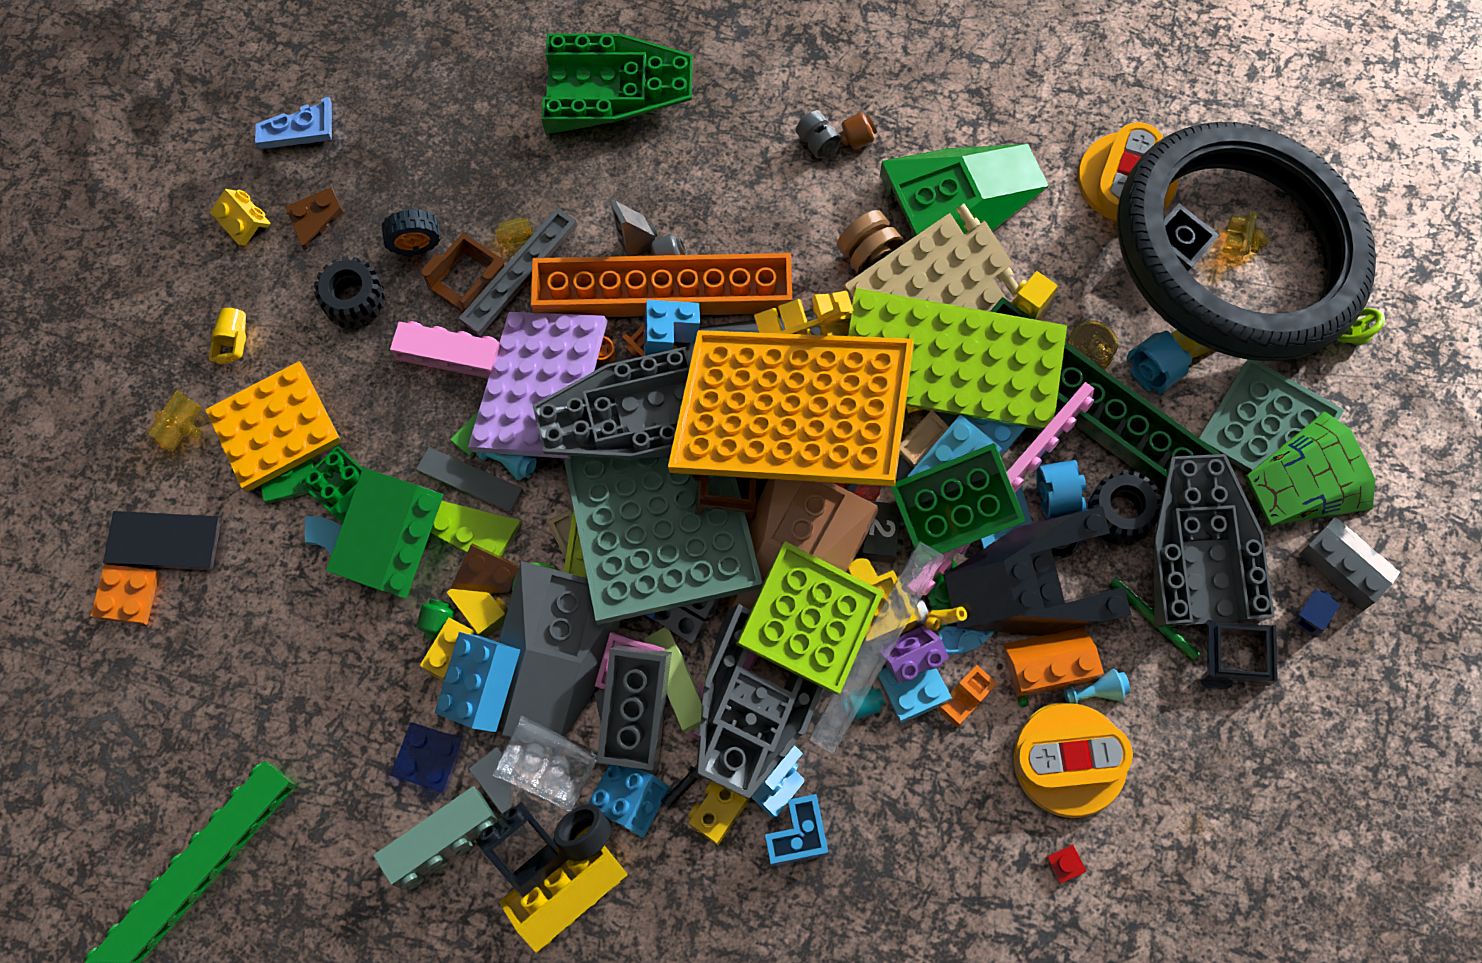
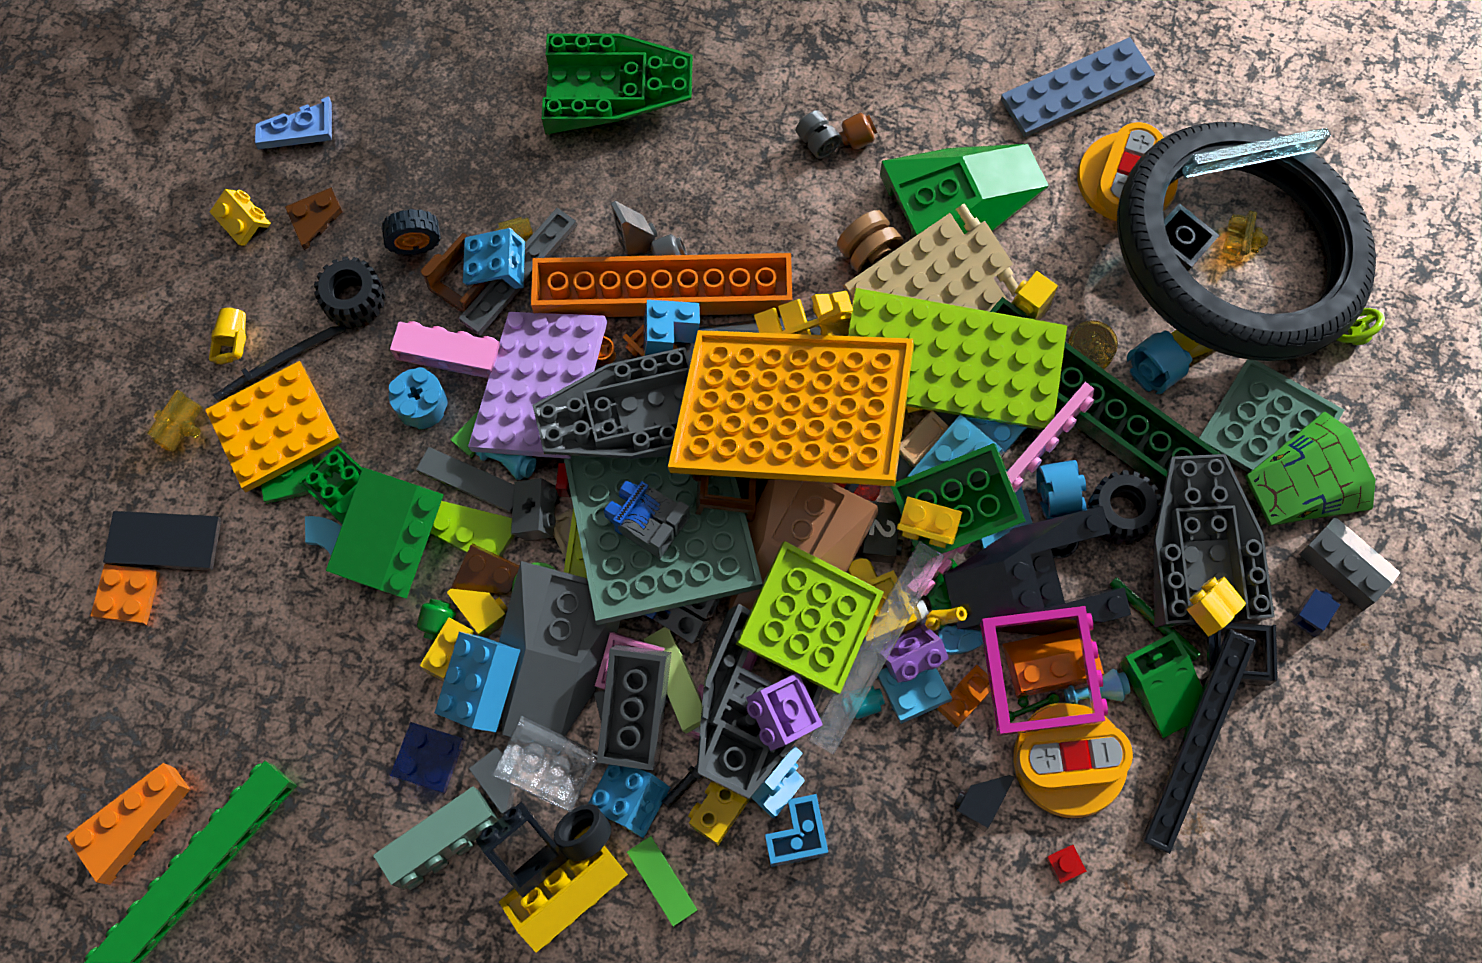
none -> orange wedge [66,763,190,885]
none -> black sword [213,326,346,402]
none -> dark azure brick [389,367,448,429]
none -> dark azure bracket [463,228,525,289]
none -> dark grey brick [511,478,557,541]
none -> red plate [556,463,570,498]
none -> hips [604,481,690,559]
none -> bright green tile [627,836,698,927]
none -> medium lavender plate [746,673,823,751]
none -> yellow bracket [897,496,962,548]
none -> black slope [953,775,1015,832]
none -> dark pink window [980,606,1108,736]
none -> sand blue plate [1000,37,1155,138]
none -> green hinge [1009,693,1059,722]
none -> green slope [1119,632,1203,739]
none -> black tile [1141,629,1257,854]
none -> clear light blue tile [1182,128,1331,178]
none -> yellow brick [1186,577,1246,637]

